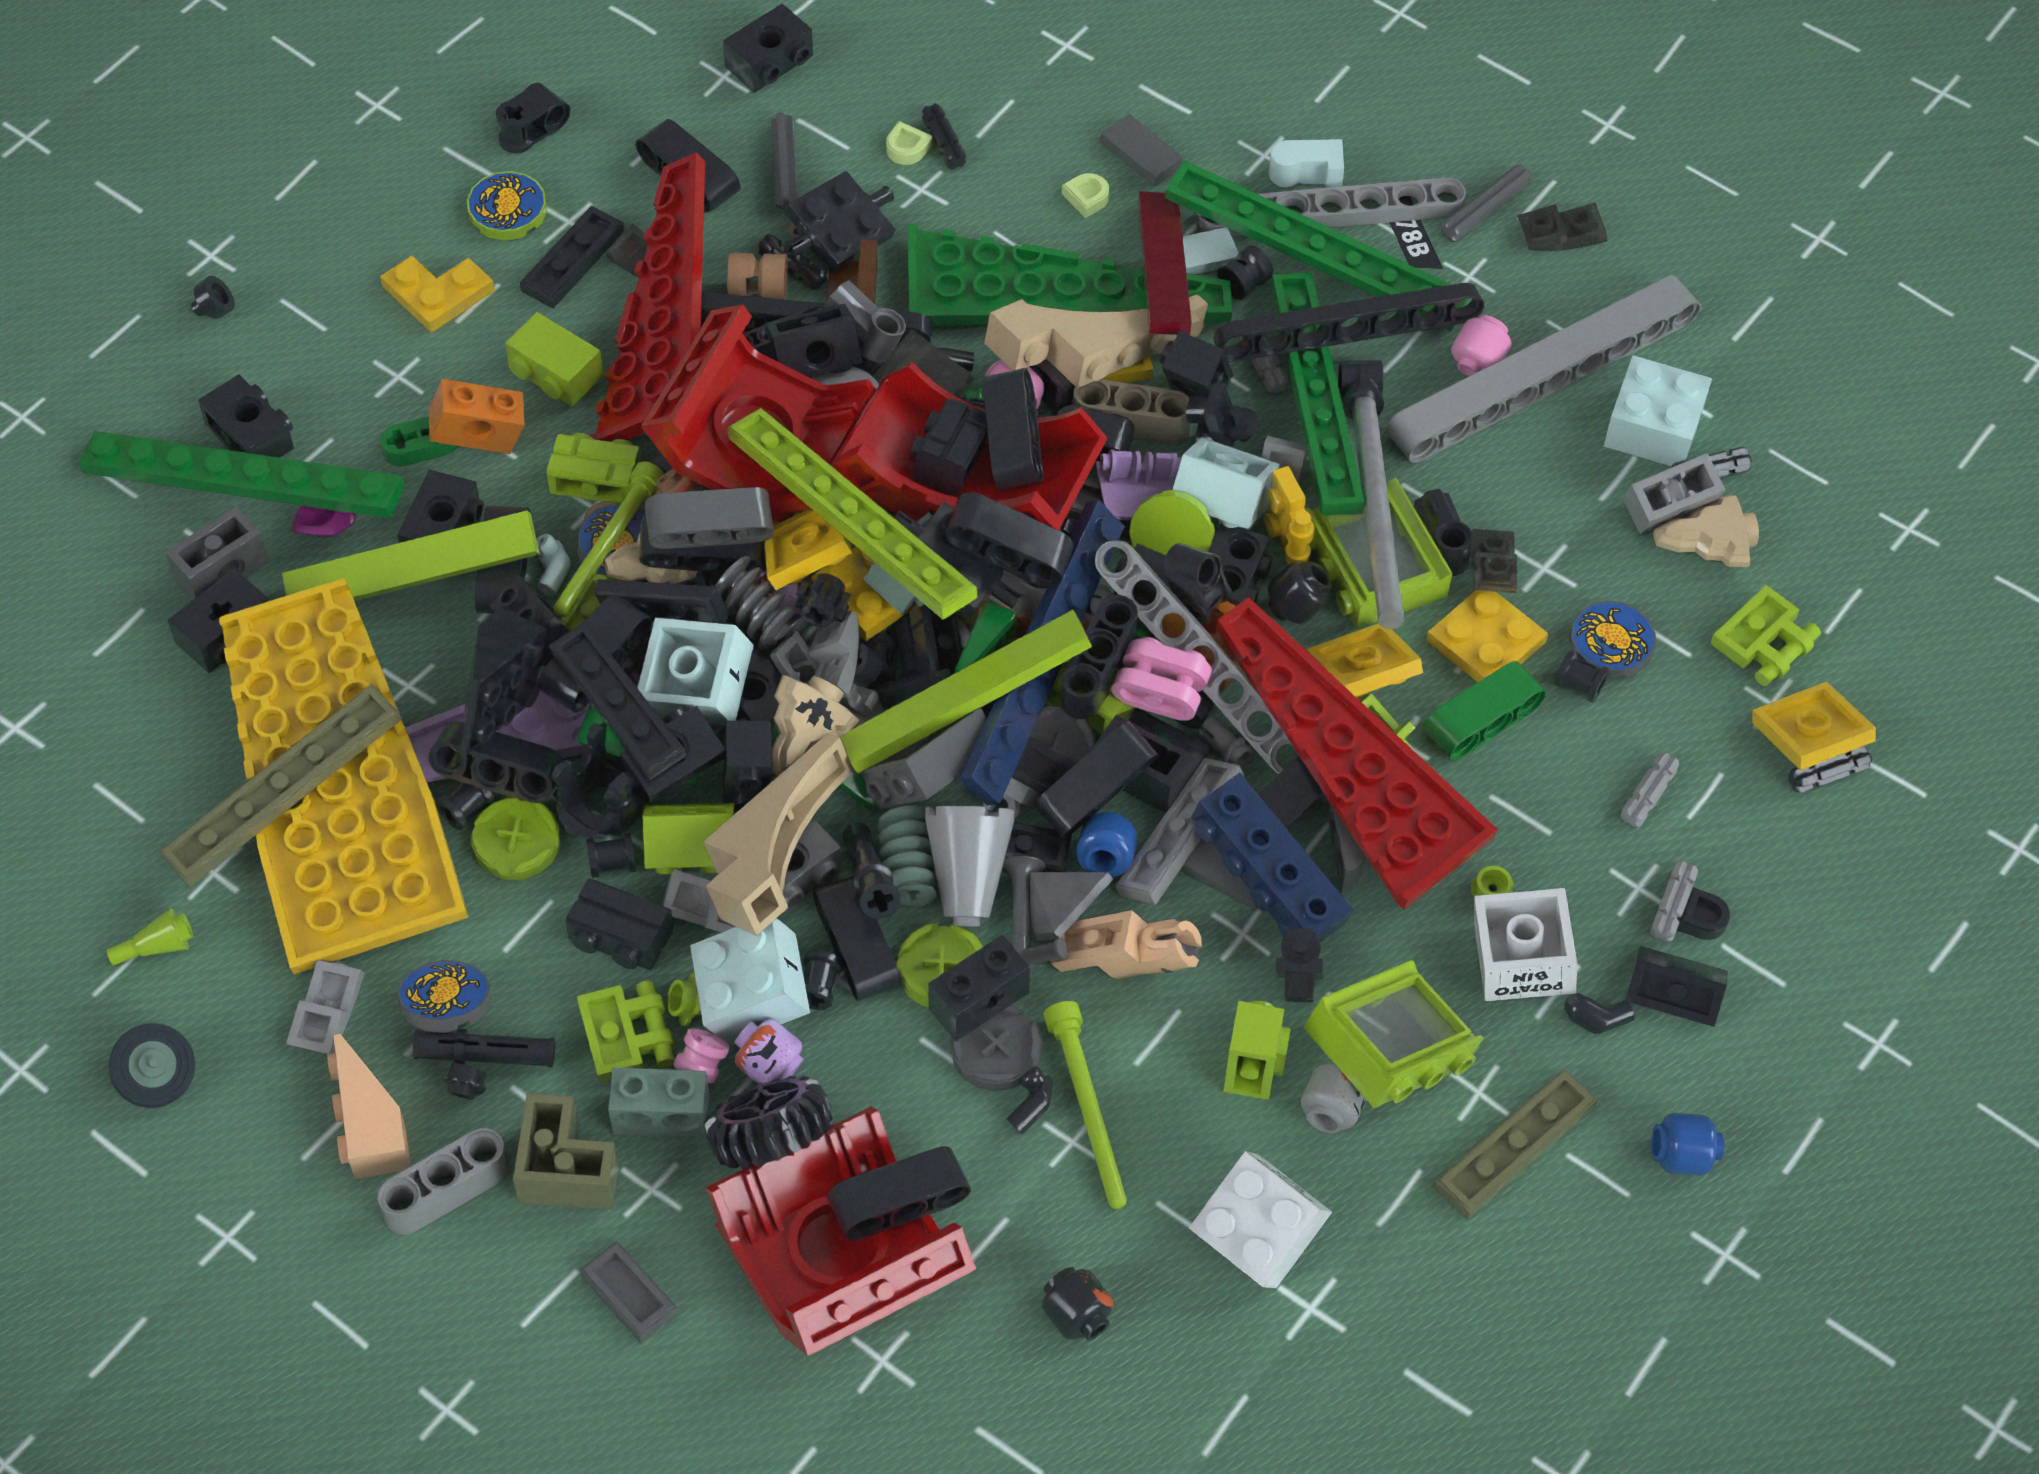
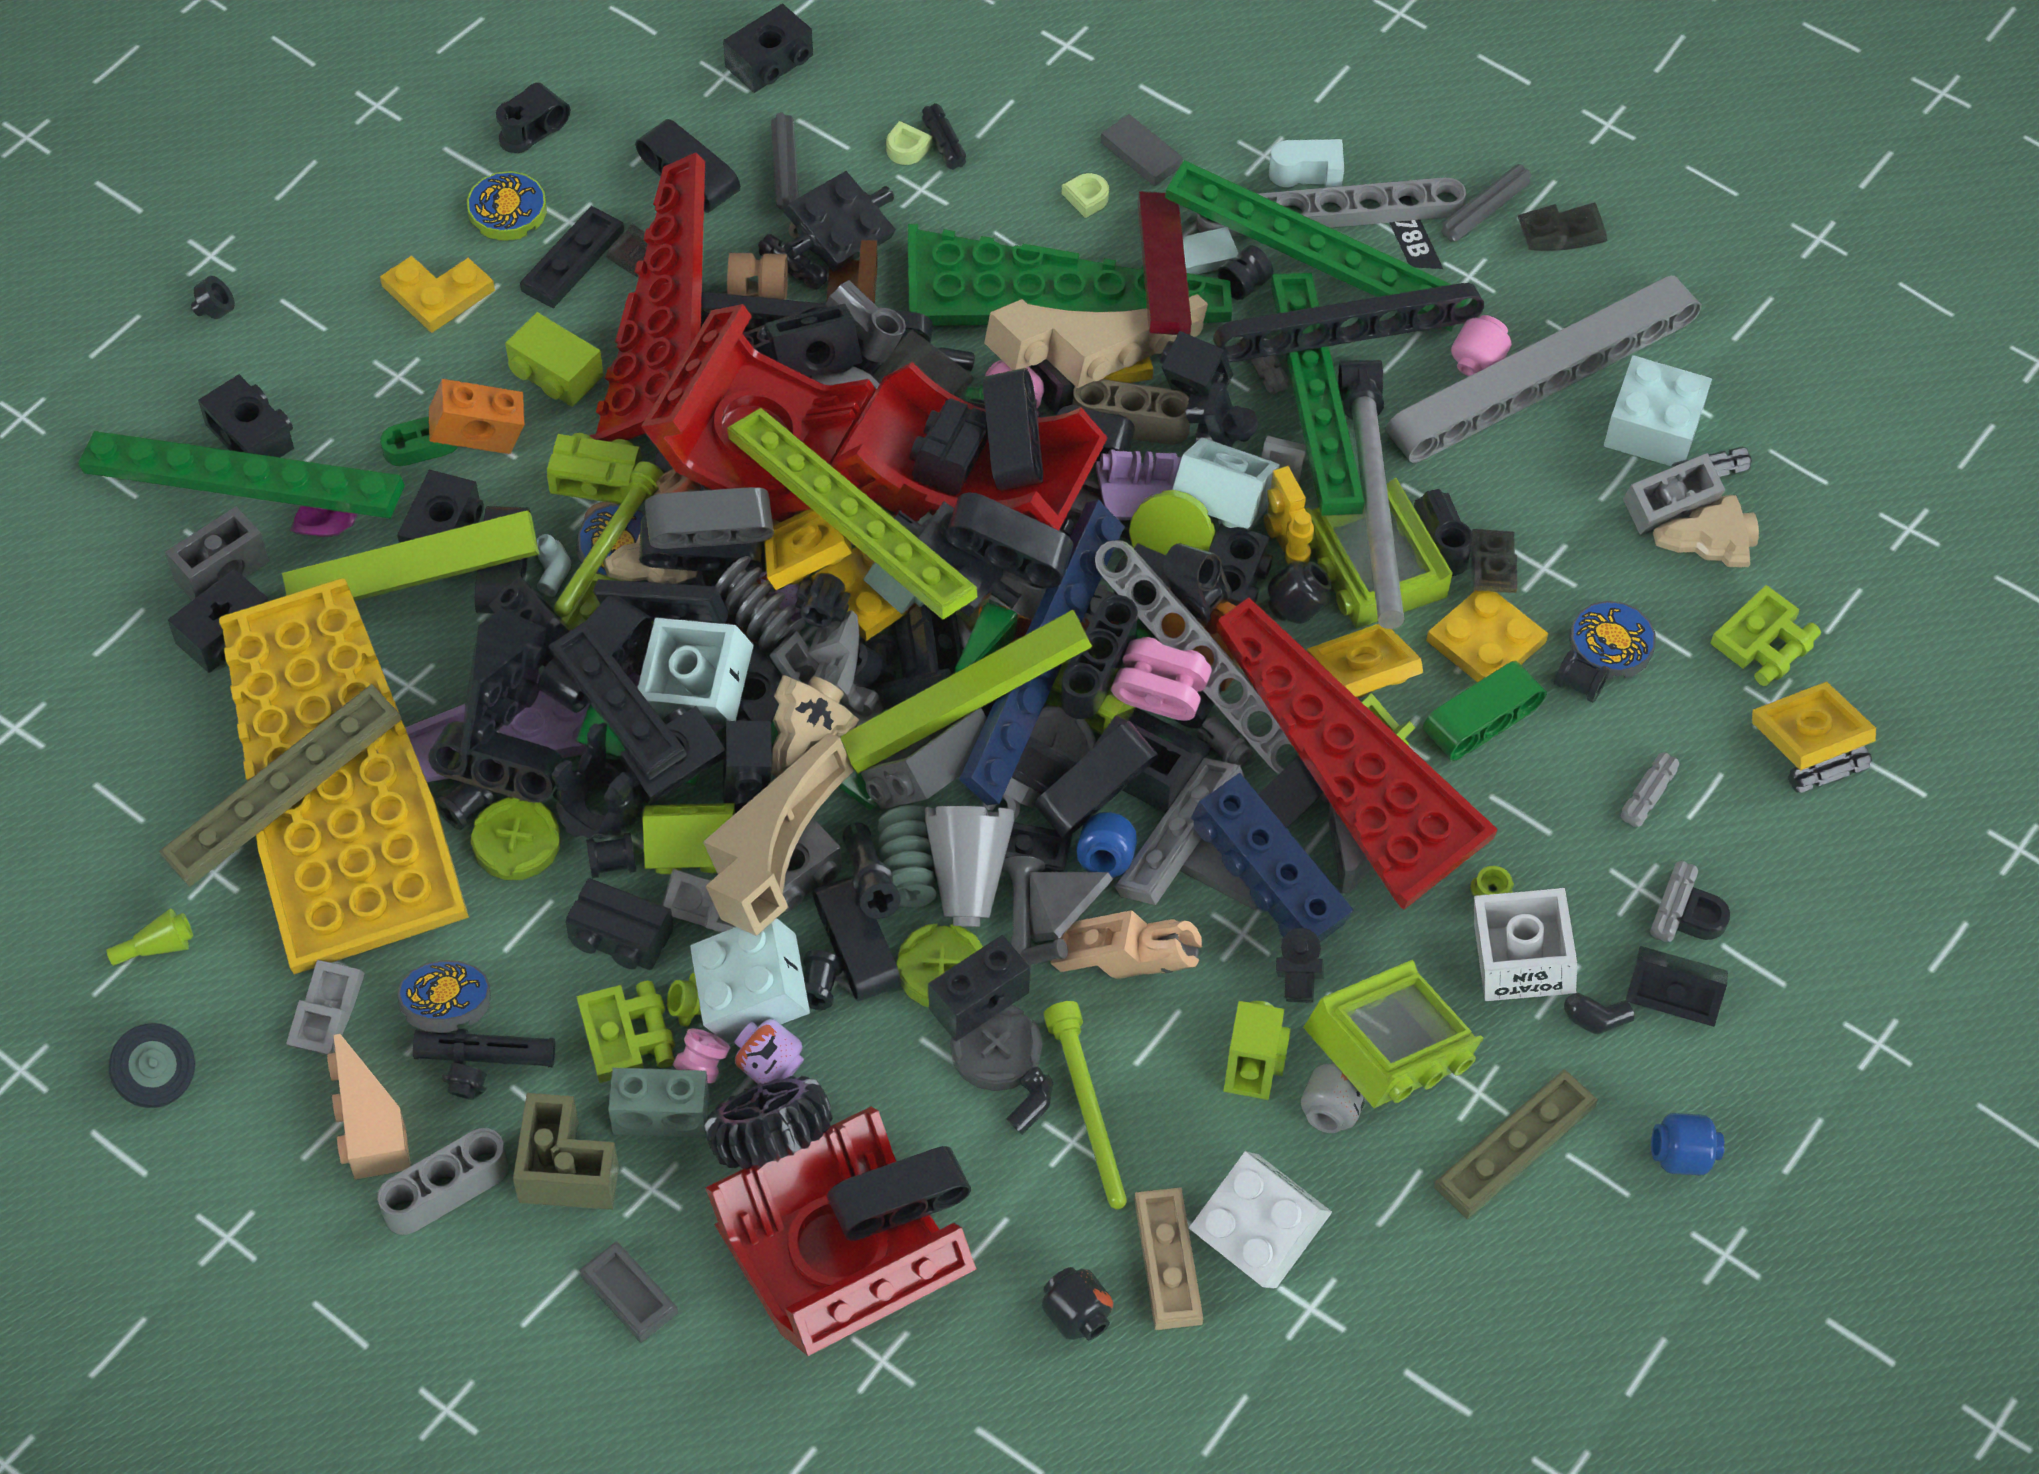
none -> tan tile [1134,1187,1203,1330]

